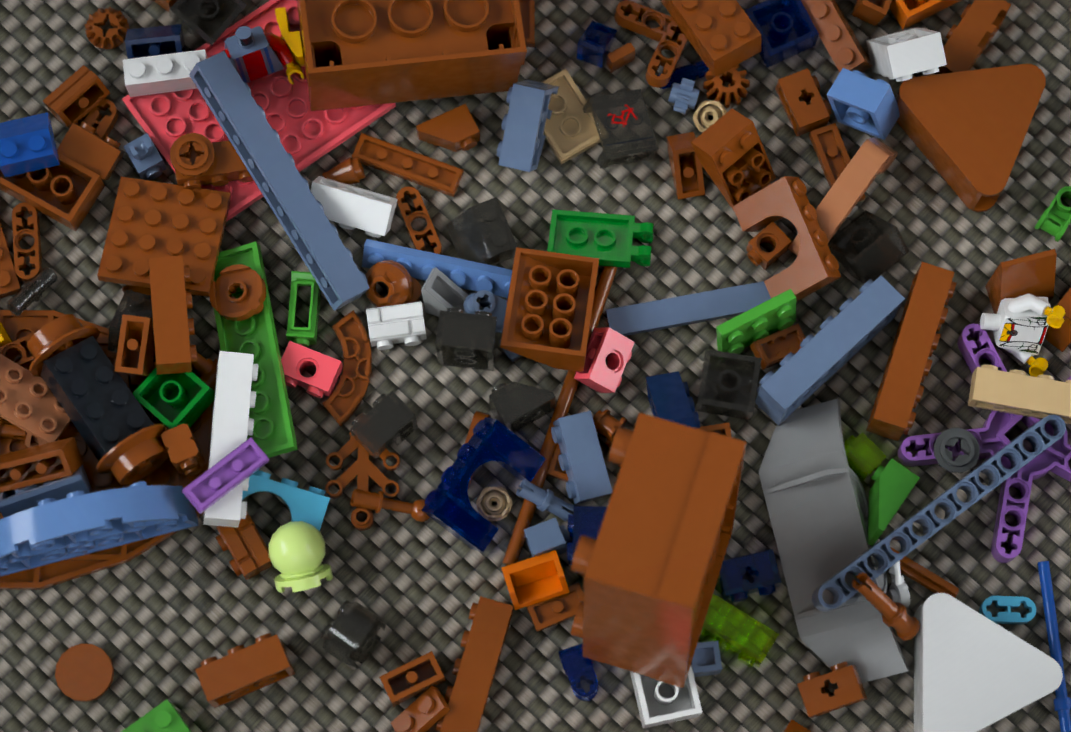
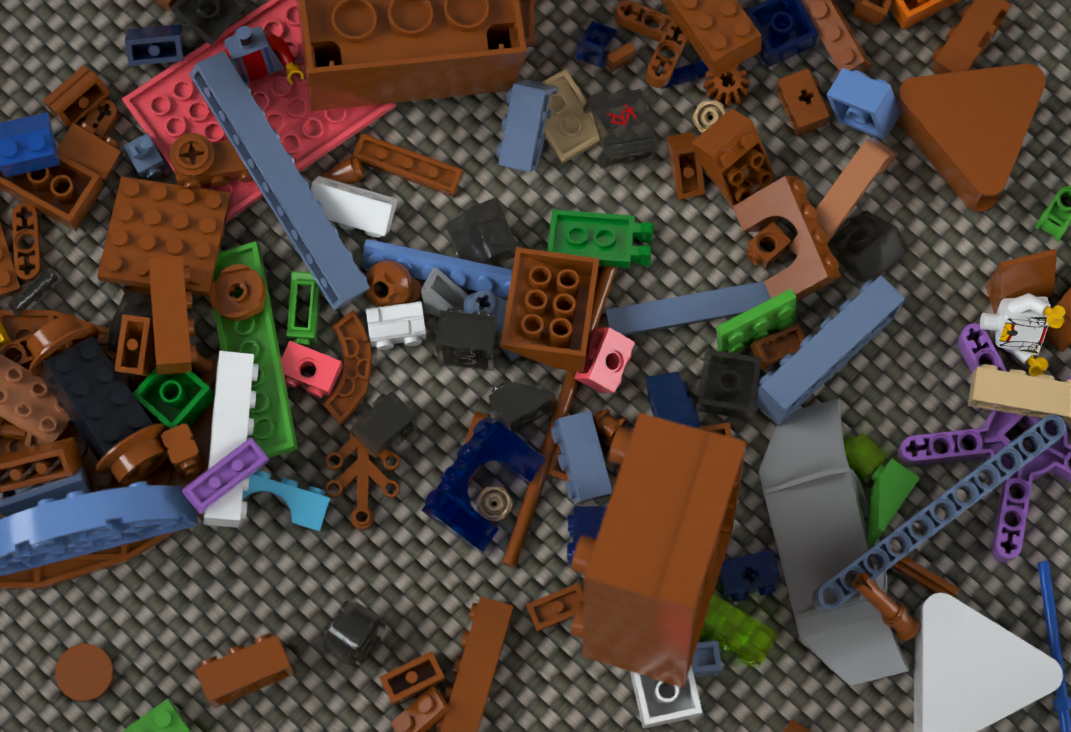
dark orange gear [85,7,129,49] -> none
white brick [123,49,208,97] -> none
dark orange brick [215,512,273,580] -> none
yellowish green tile [268,521,333,593] -> none
yellow slope [274,7,305,67] -> none
dark orange pin [350,489,433,522] -> none
dark orange beam [396,186,442,254] -> none
dark orange slope [416,103,480,152] -> none
orange panel [501,550,570,610] -> none
sand blue pin [516,479,574,521] -> none
sand blue brick [524,517,570,557] -> none
clear blue piece [558,643,598,701] -> none
sand blue gear [668,78,700,114] -> none
dark orange brick [797,662,868,718] -> none
dark orange plate [809,123,866,202] -> none
white brick [866,27,947,82] -> none
dark orange brick [866,262,957,441] -> none
white plate [886,560,910,608] -> none
dark grey gear [934,428,980,473] -> none
medium azure beam [979,596,1036,624] -> none

